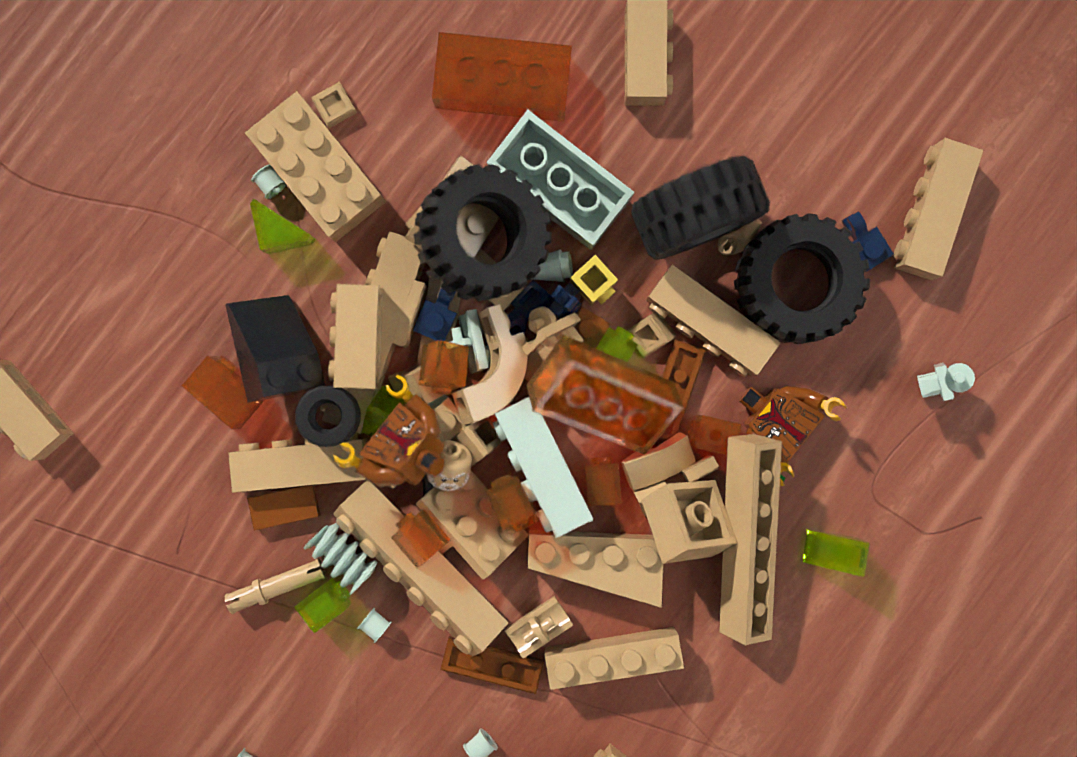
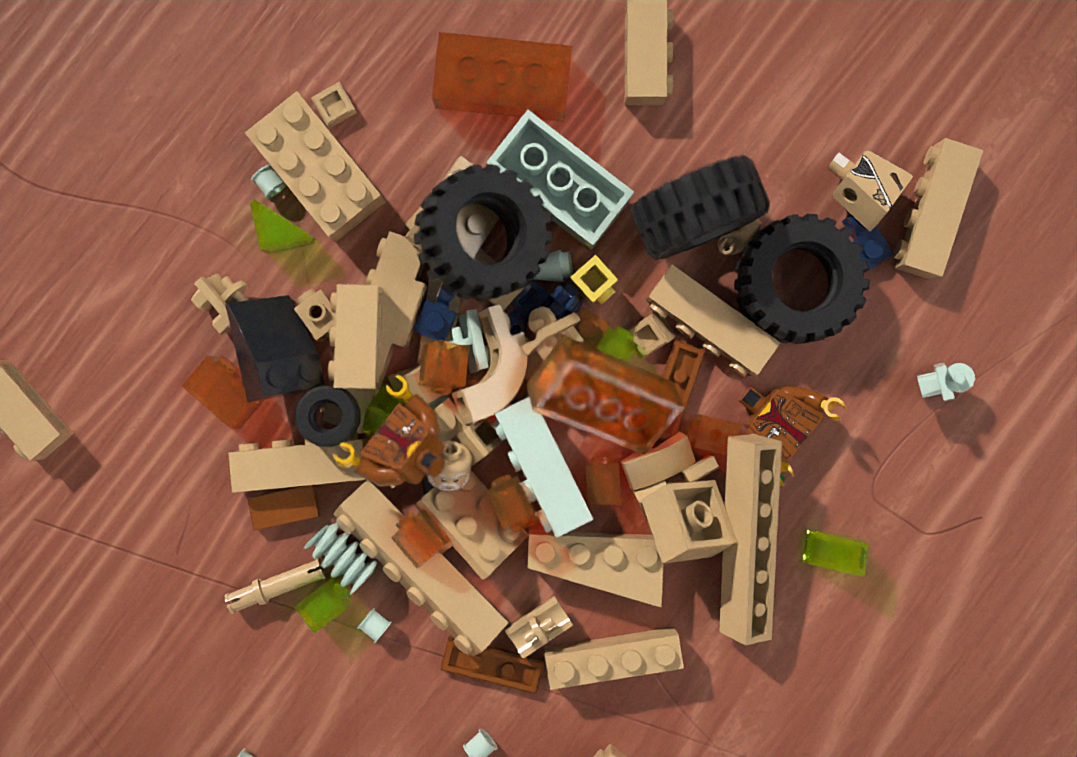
none -> tan hips [191,273,248,335]
none -> tan brick [294,289,336,342]
none -> tan torso [826,151,913,232]

